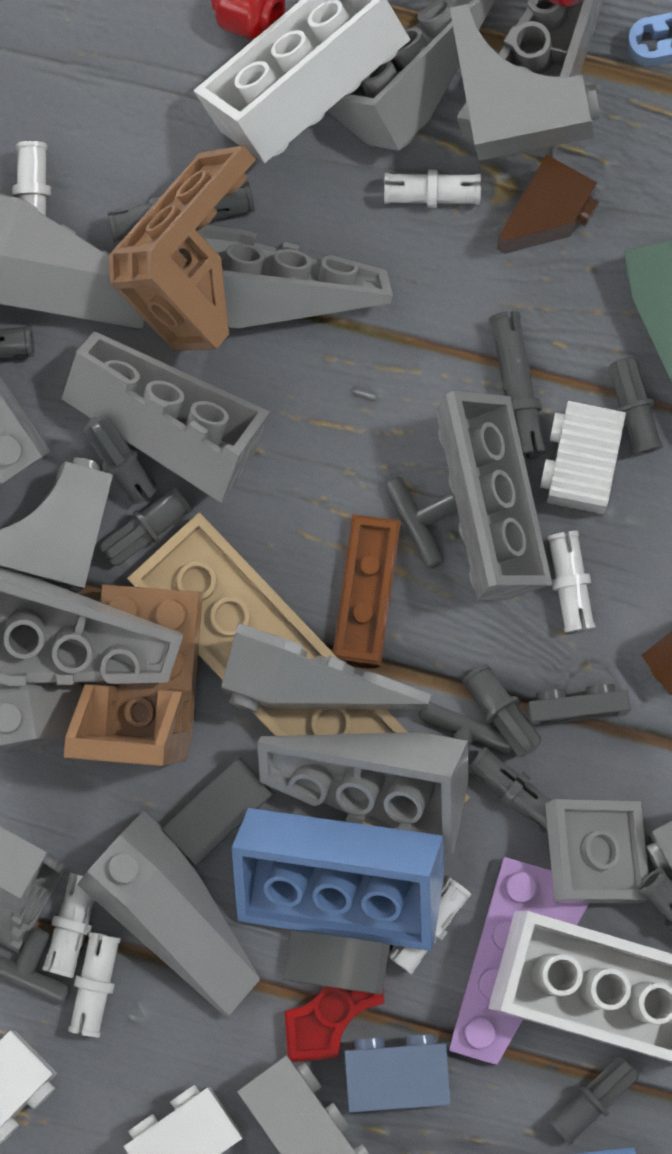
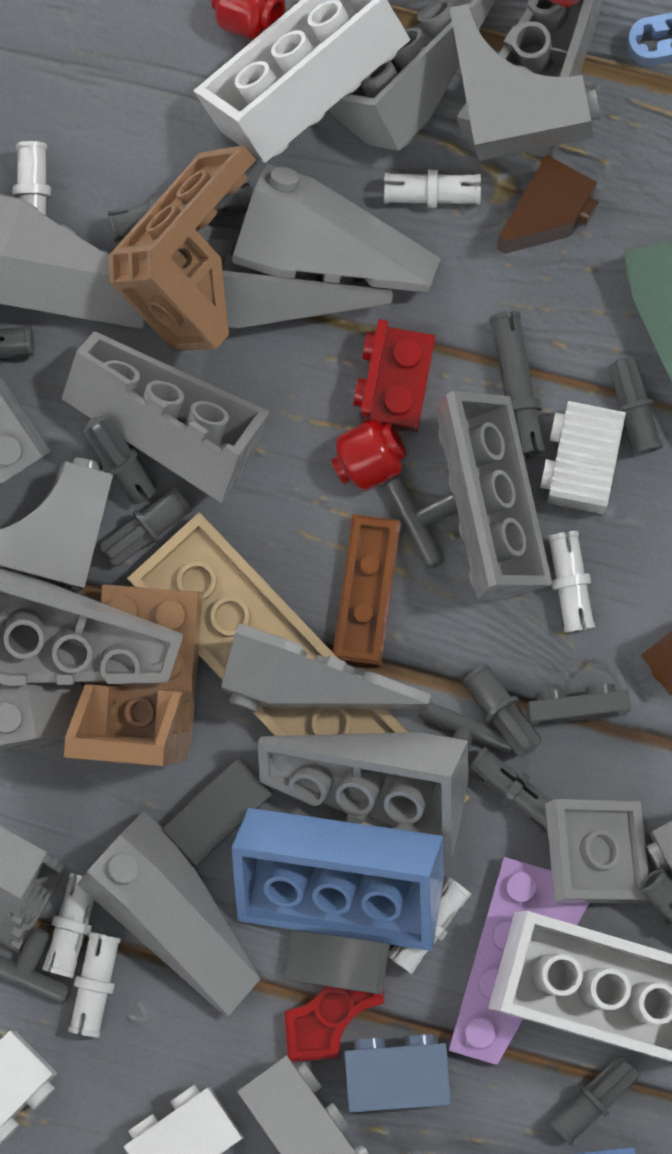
none -> light grey wedge [231,164,441,293]
none -> red head [331,419,407,491]
none -> red bracket [353,319,436,433]

